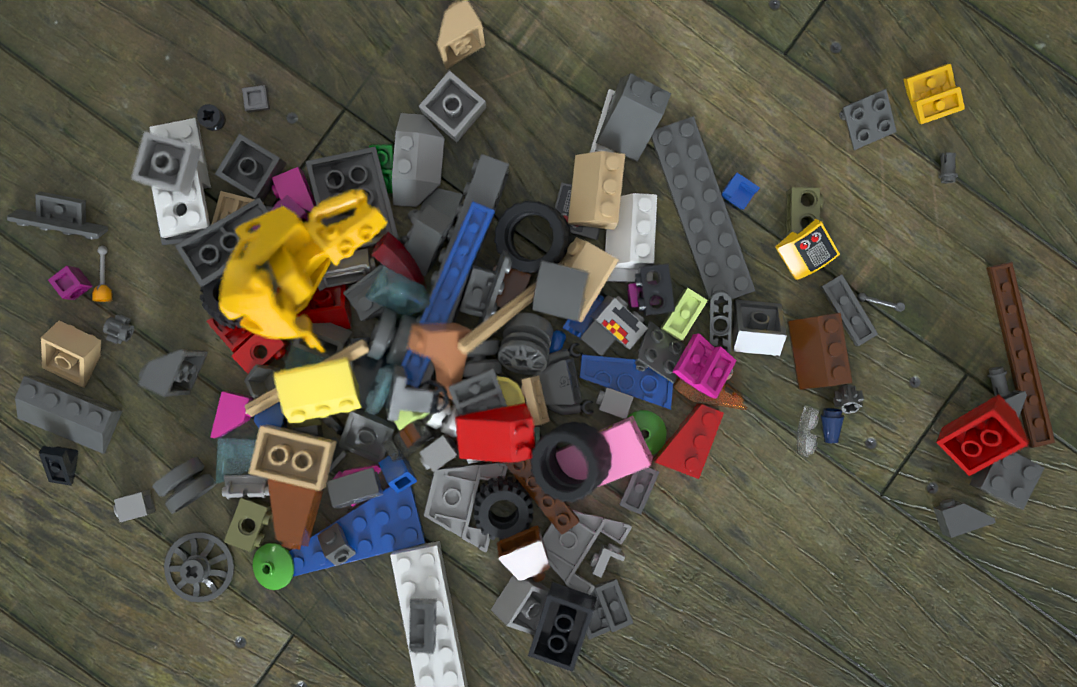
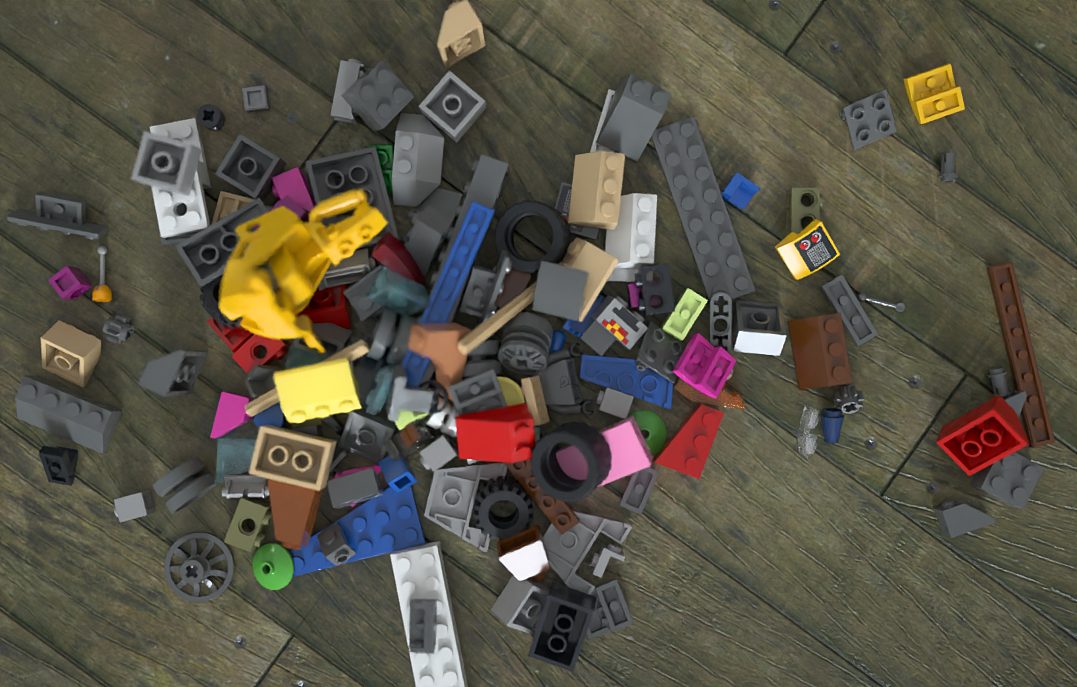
none -> light grey window [331,59,367,125]
none -> dark grey brick [341,60,414,132]

